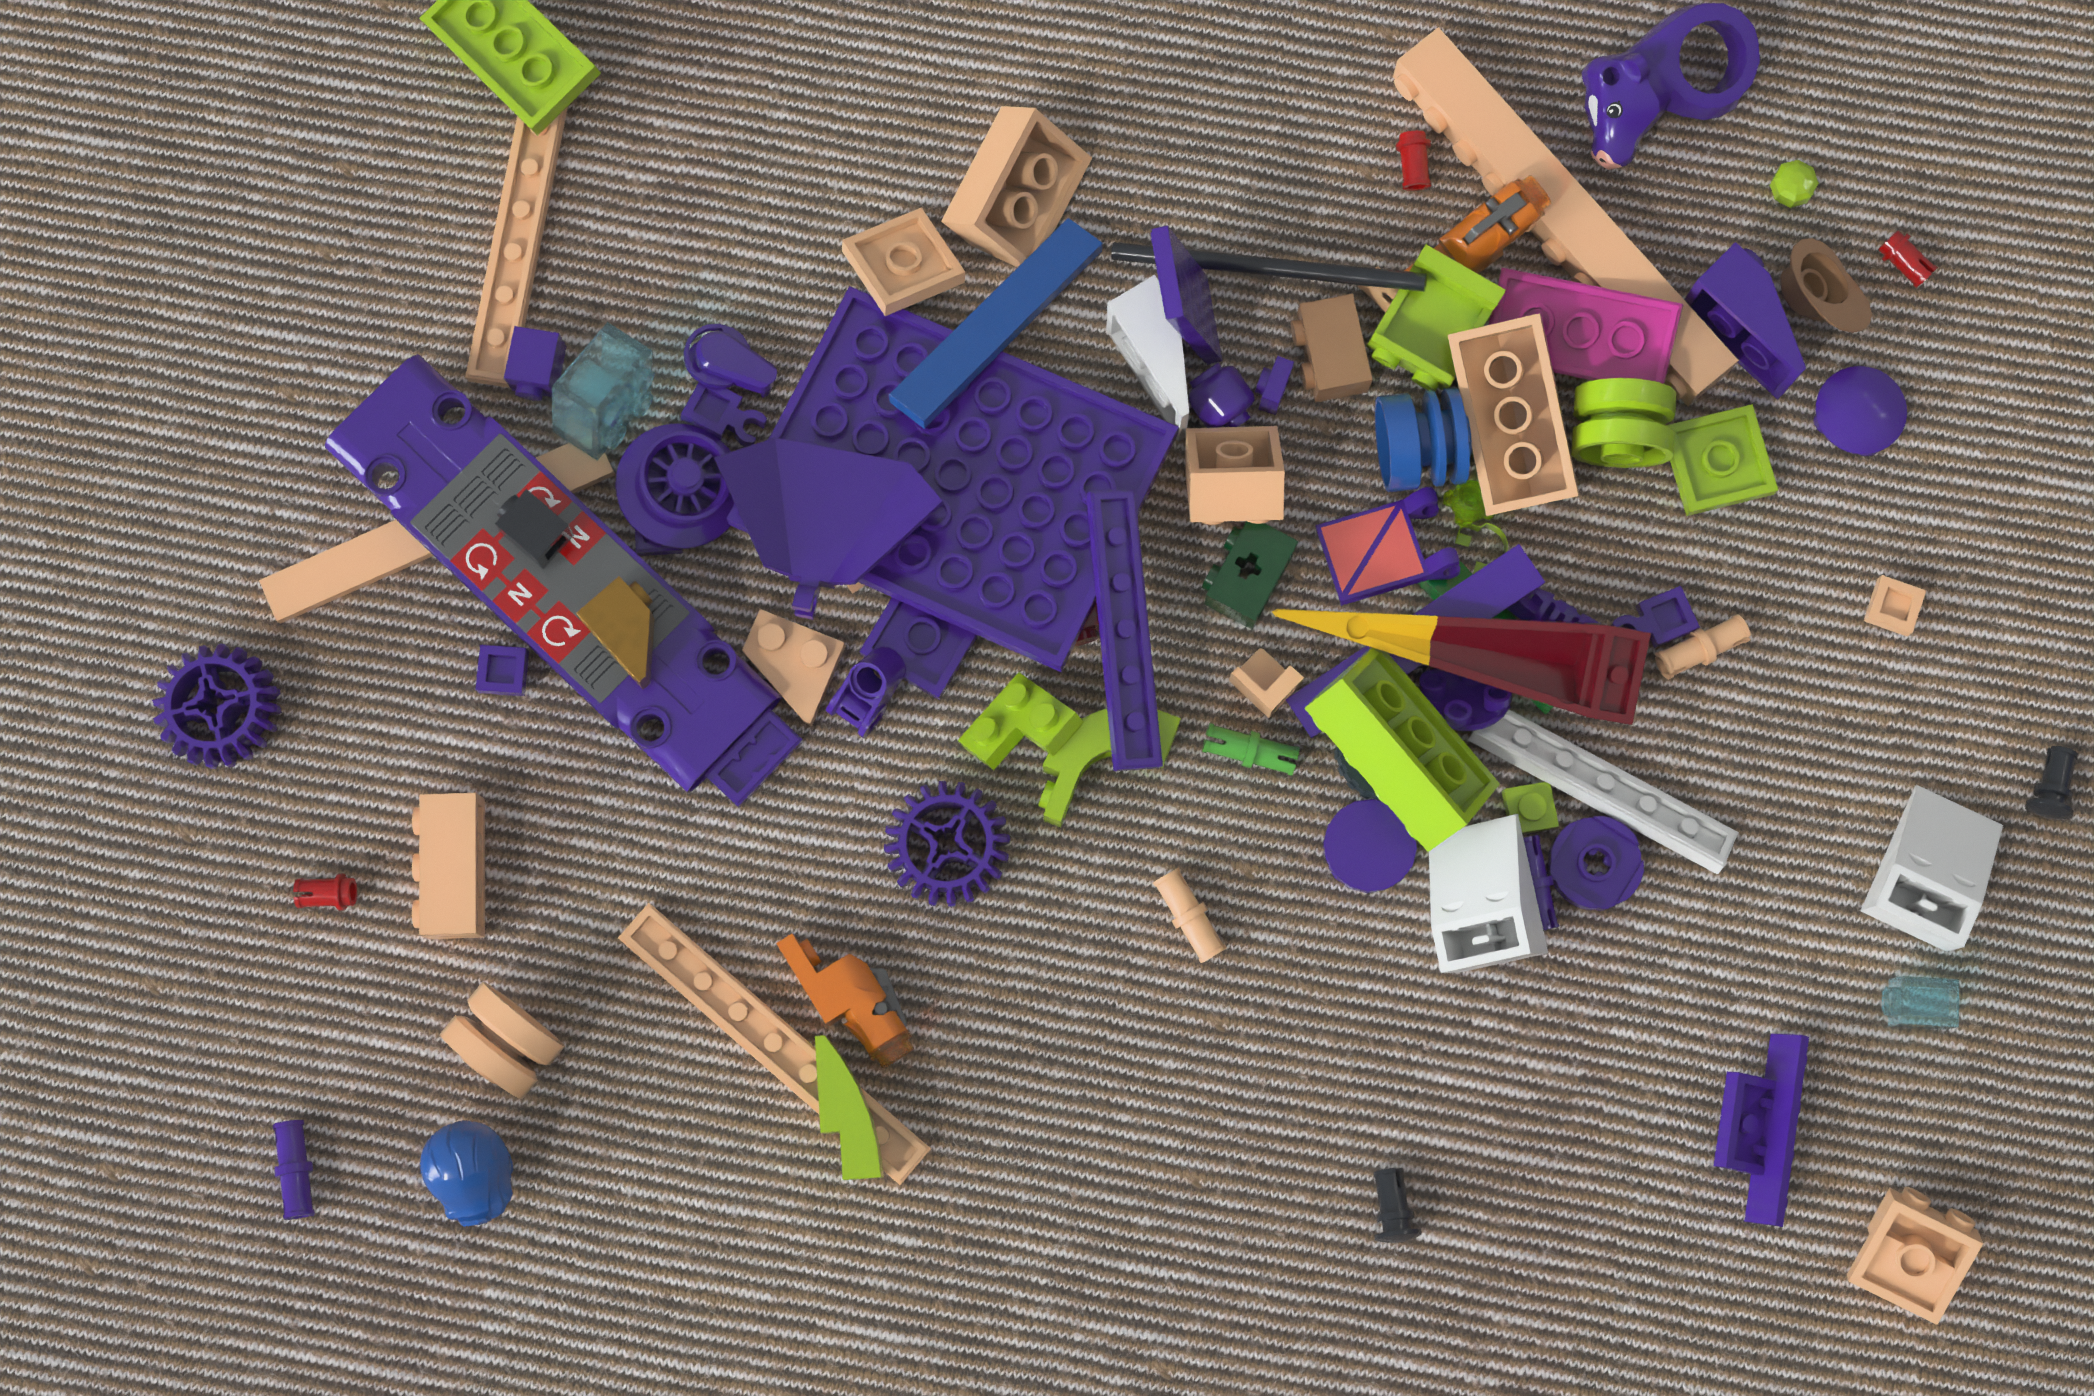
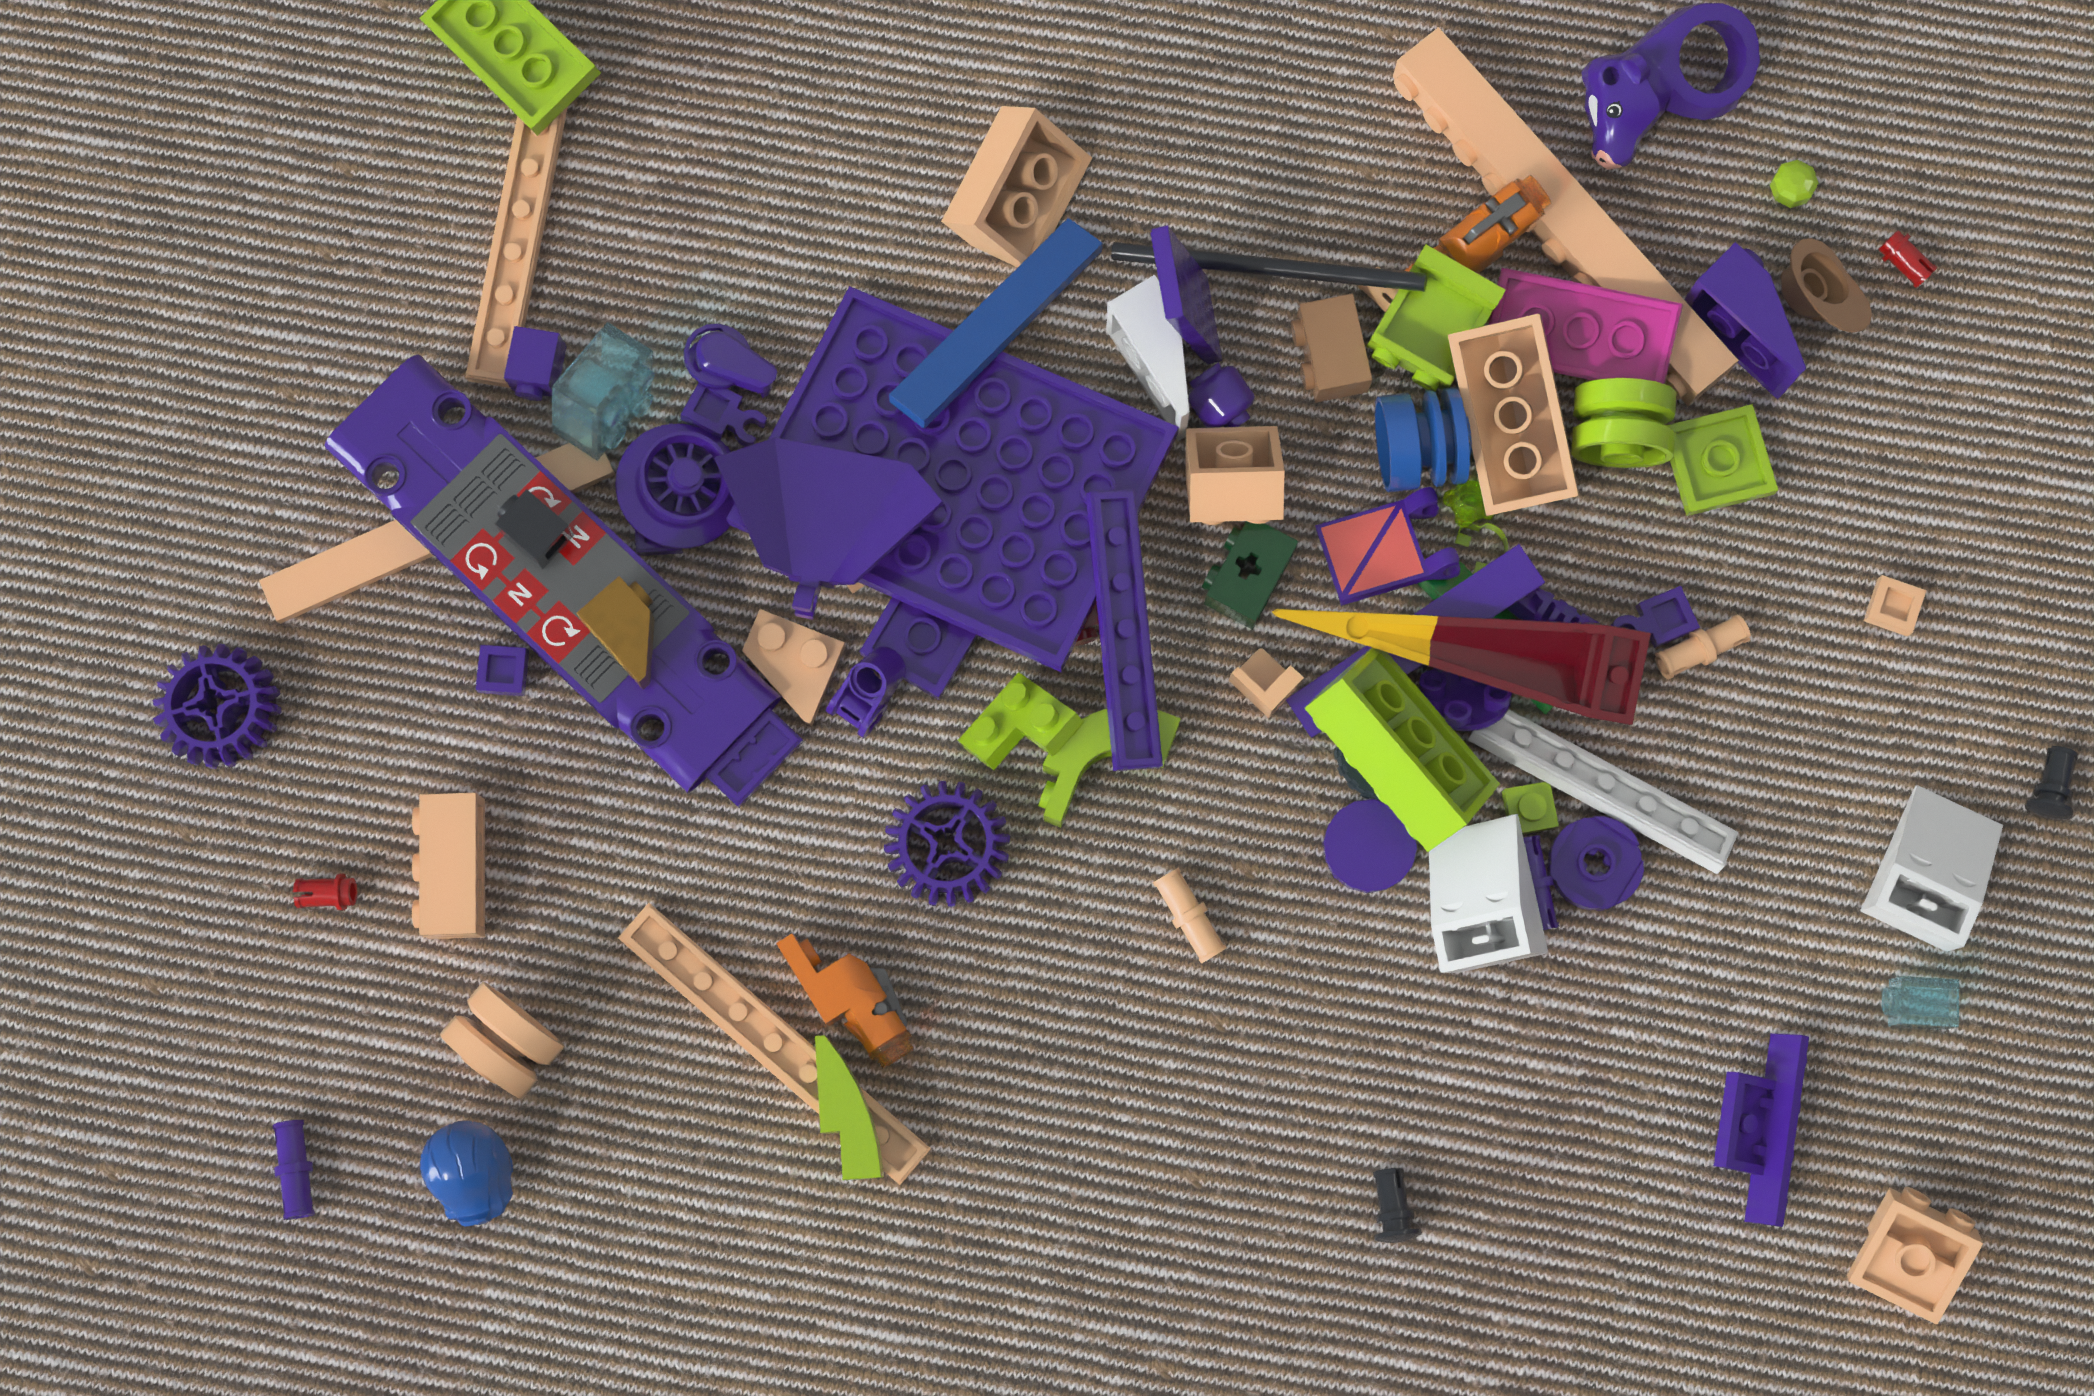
light nougat plate [842,207,965,316] -> none
bright green pin [1202,723,1300,776] -> none
dark purple plate [1255,356,1294,415] -> none
red pin [1395,130,1431,191] -> none
dark purple dish [1814,366,1907,457] -> none

